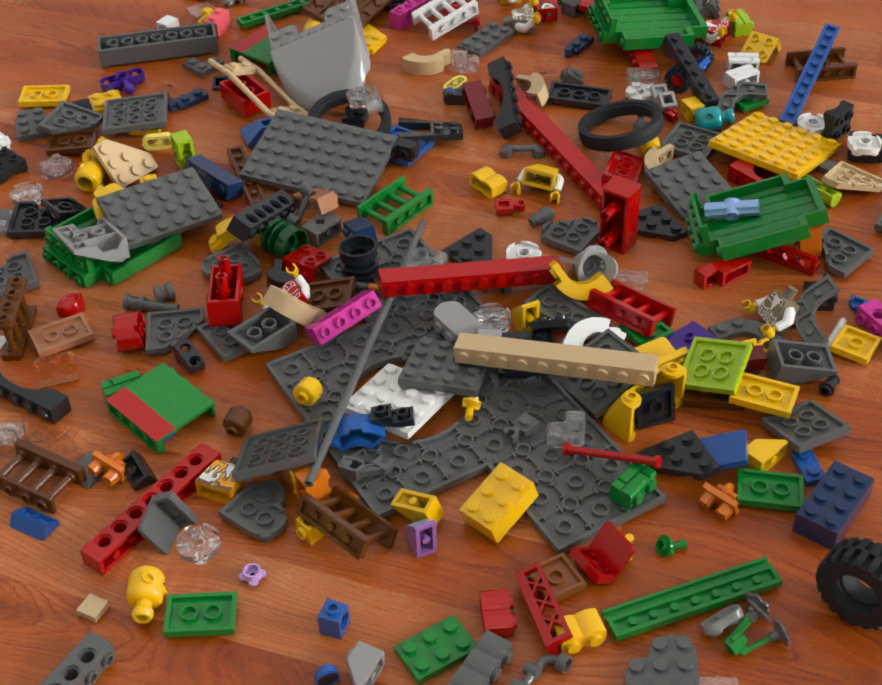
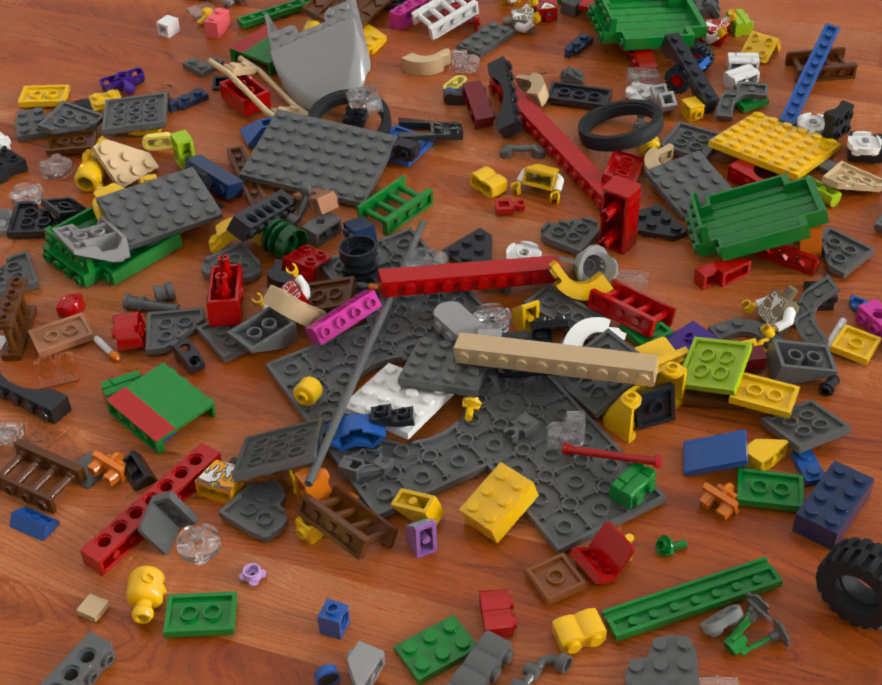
dark grey brick [97,22,219,67] -> none
reddish brown head [223,406,253,437] -> none
red fence [514,562,573,655] -> none
dark grey cone [528,206,555,227] -> none
black plate [635,430,721,481] -> none
red plate [664,108,679,123] -> none
teal piece [694,106,735,131] -> none
light blue piece [704,198,760,221] -> none
none -> white piece [94,336,120,361]

